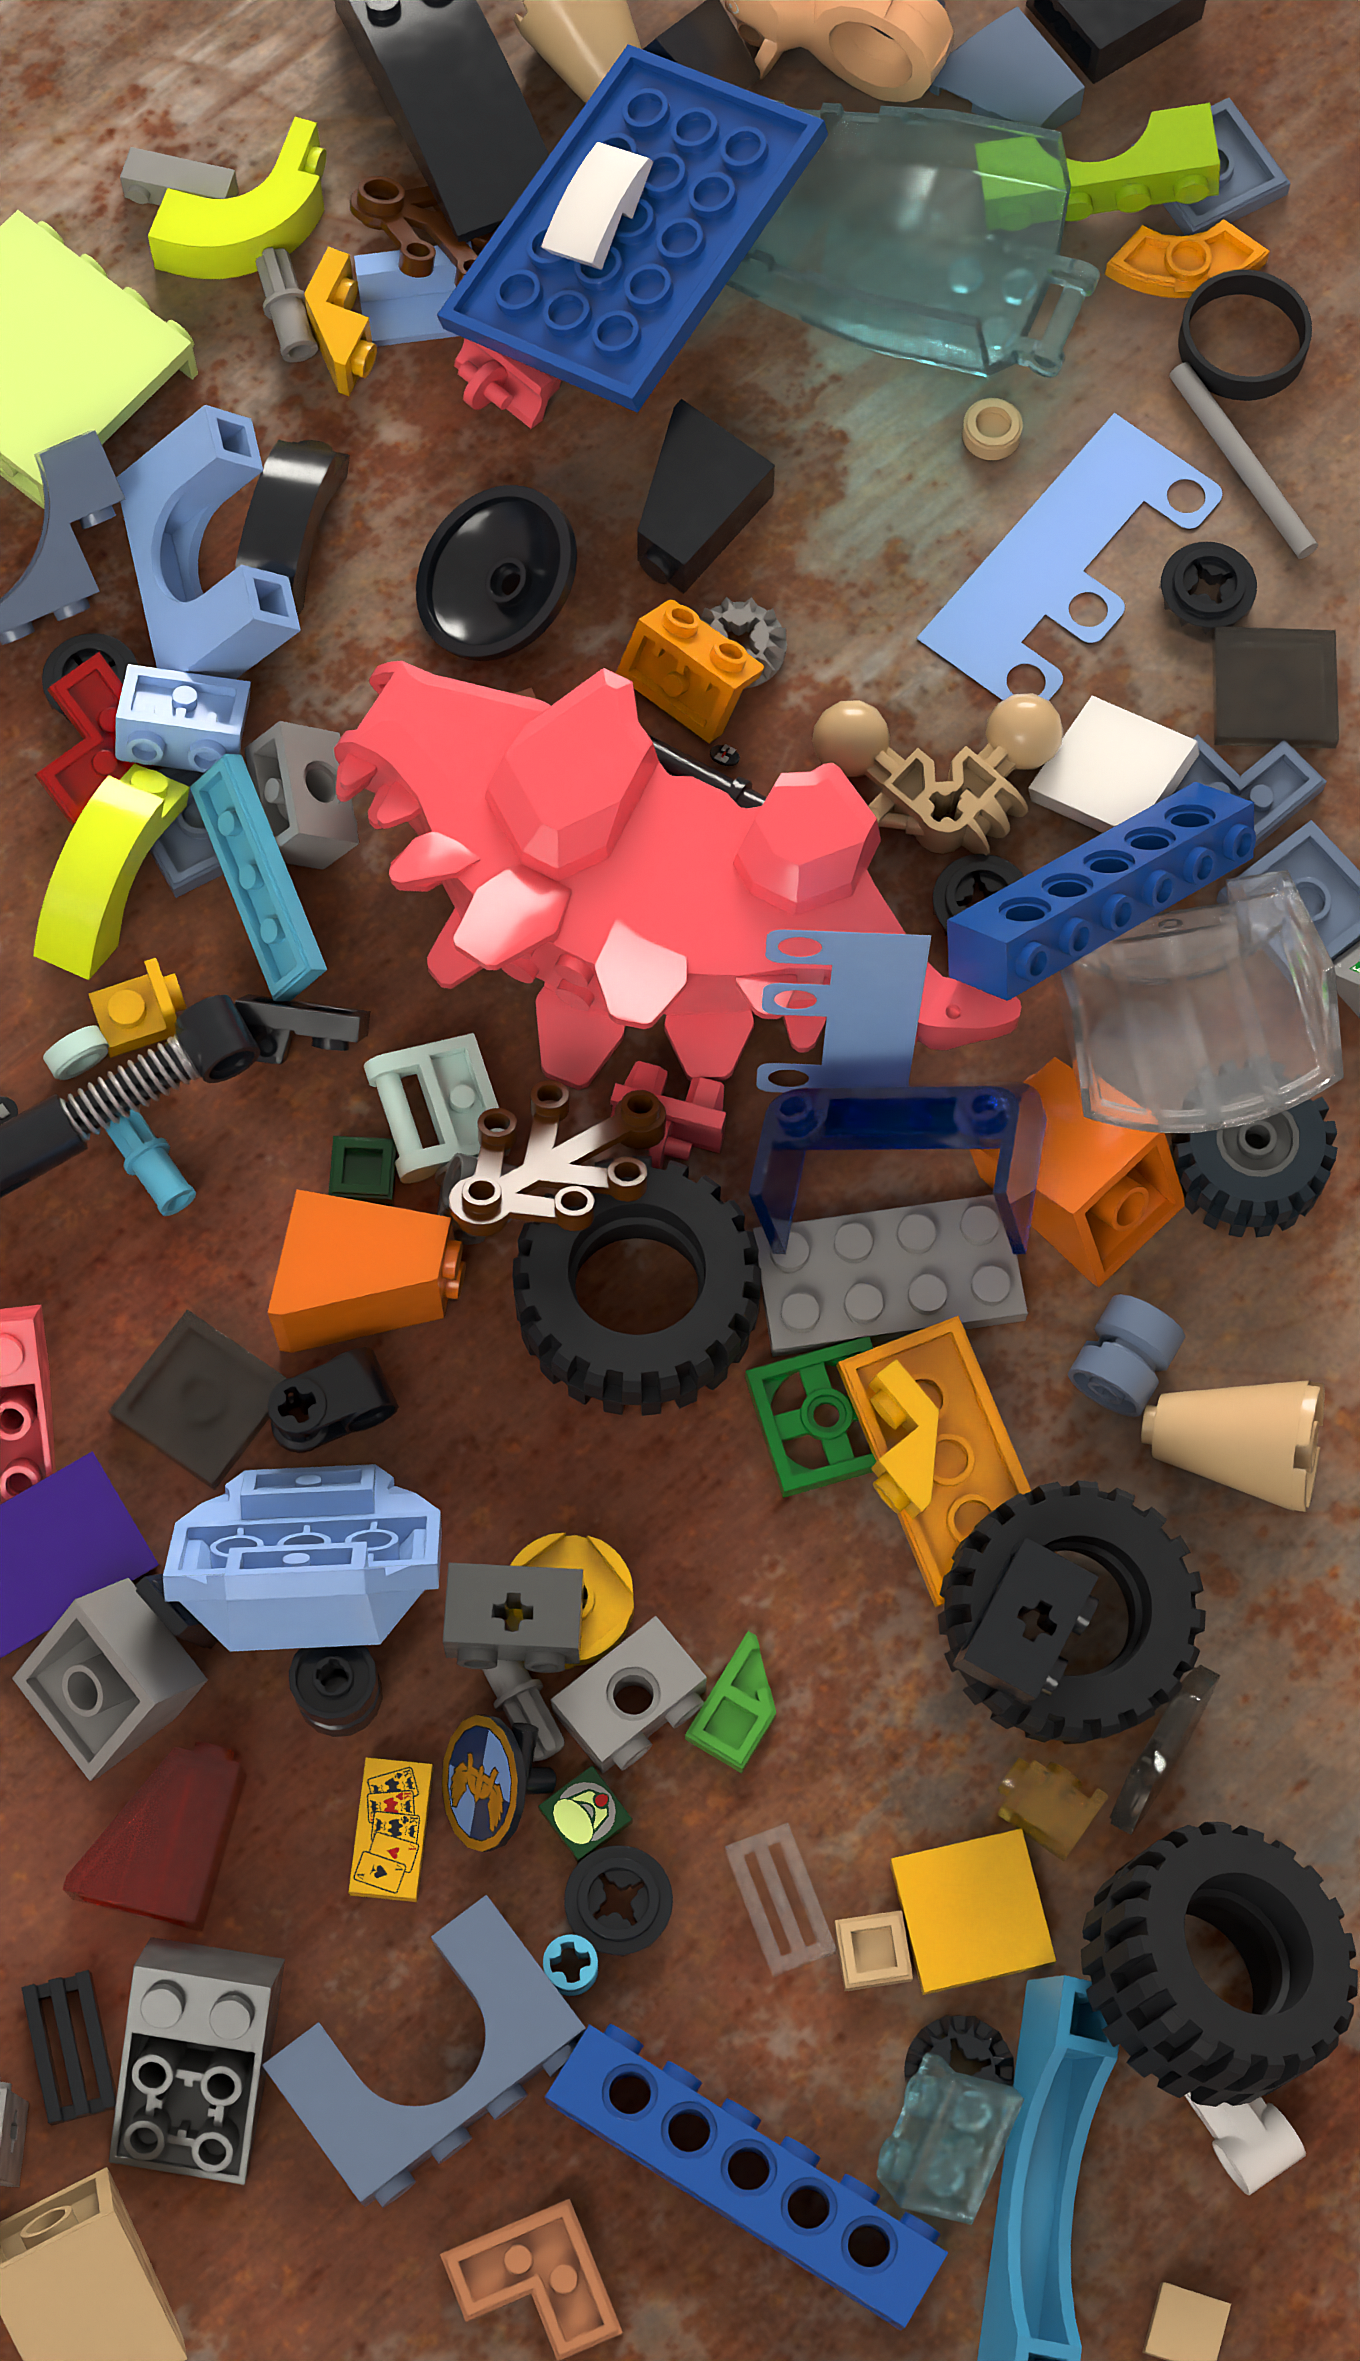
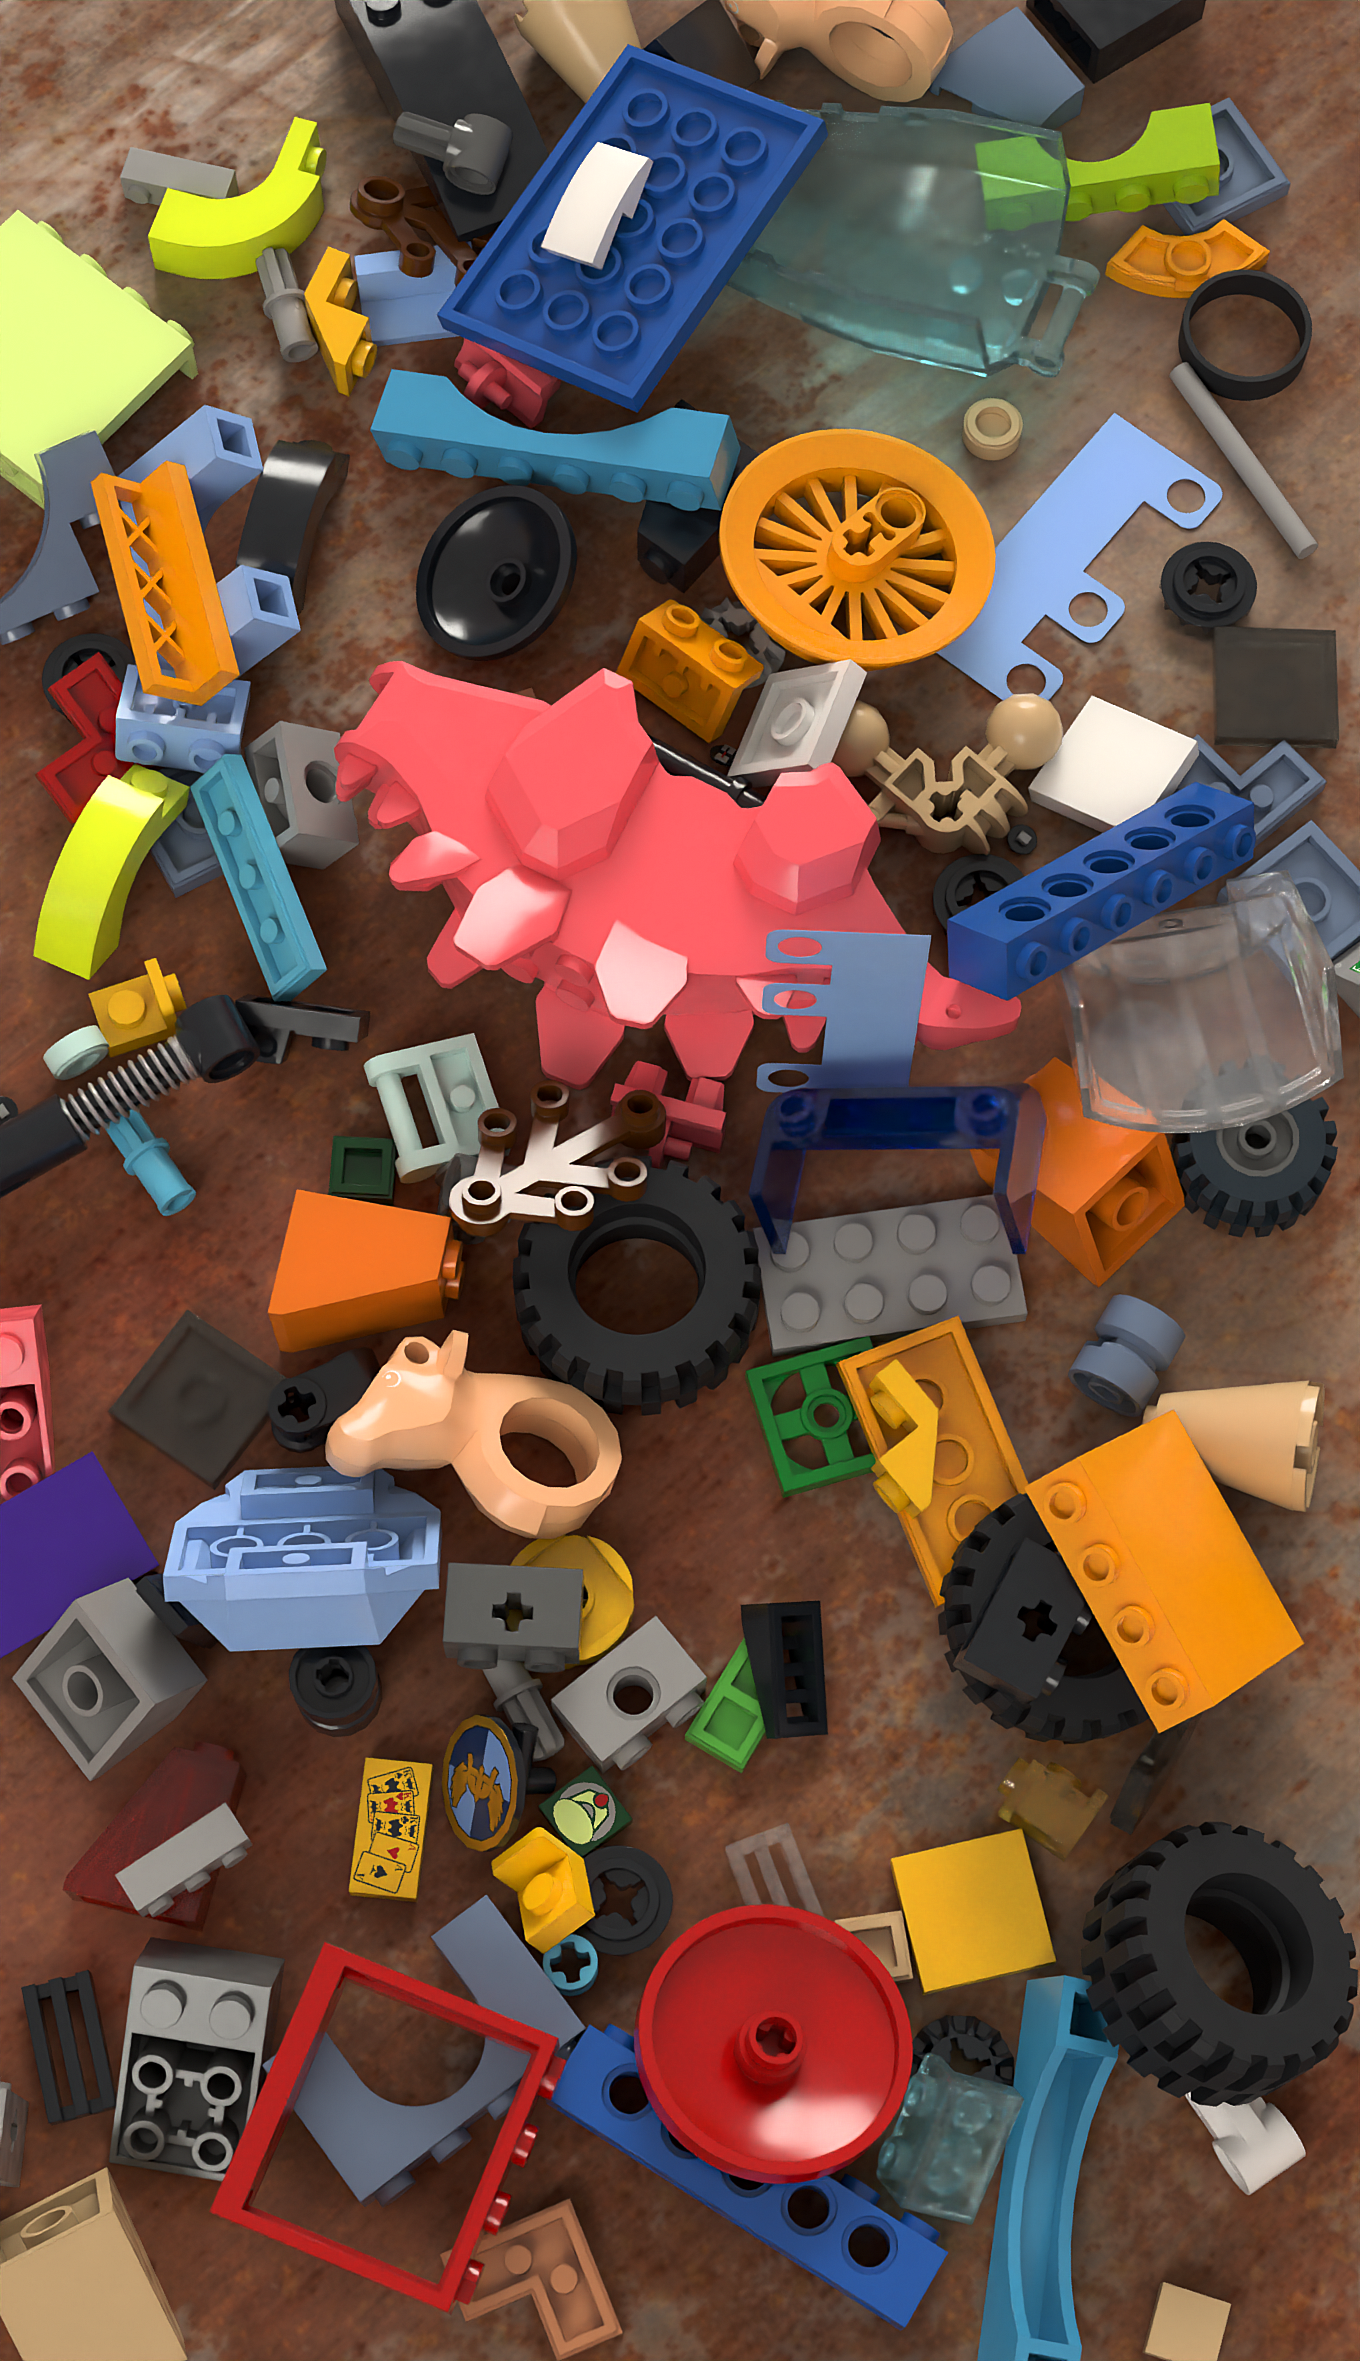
none -> light orange fence [90,460,240,706]
none -> light grey piece [115,1802,252,1917]
none -> red window [209,1942,567,2315]
none -> light nougat animal [325,1330,622,1539]
none -> dark azure arch [370,369,741,511]
none -> dark grey axle [393,112,514,195]
none -> yellow bracket [491,1827,595,1954]
none -> red dish [634,1904,913,2184]
none -> light orange piece [719,429,996,672]
none -> white tile [727,659,867,788]
none -> black slope [741,1601,828,1739]
none -> black piece [1007,824,1037,855]
none -> light orange panel [1024,1409,1304,1733]

